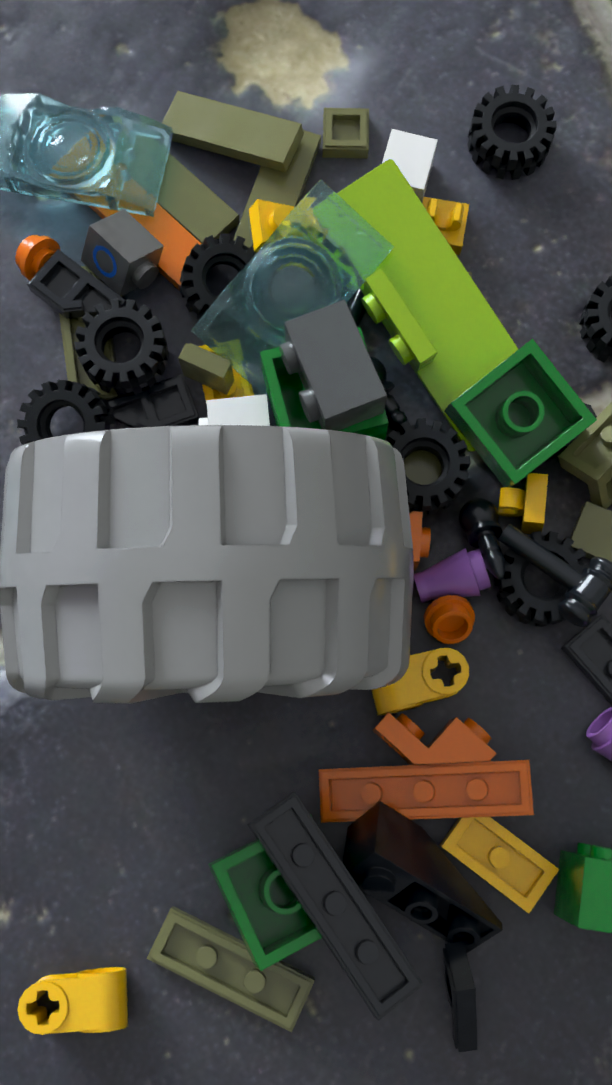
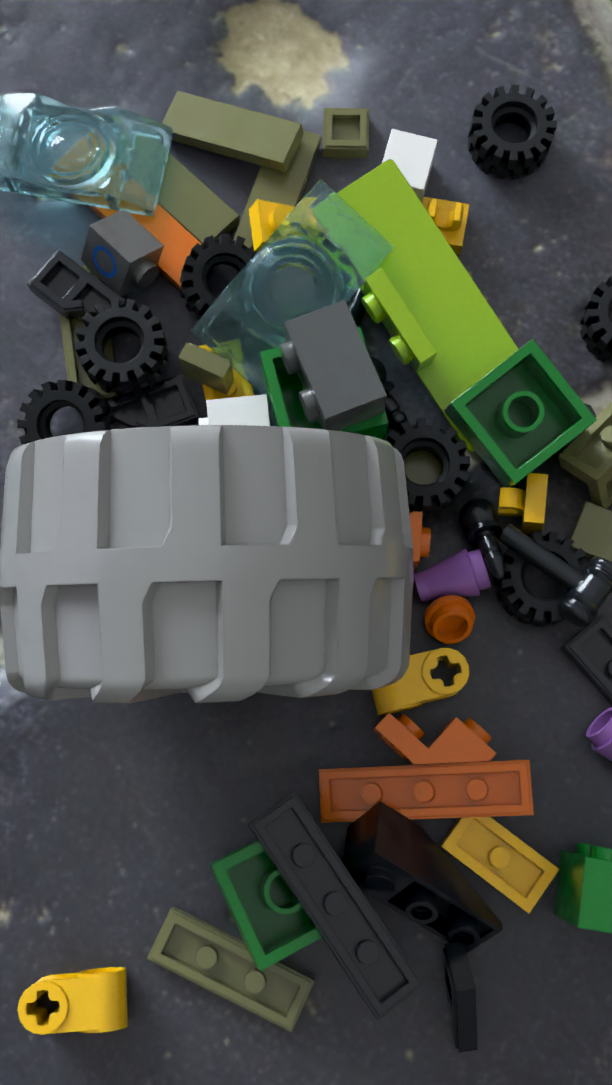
orange plate [15,235,61,280] -> none

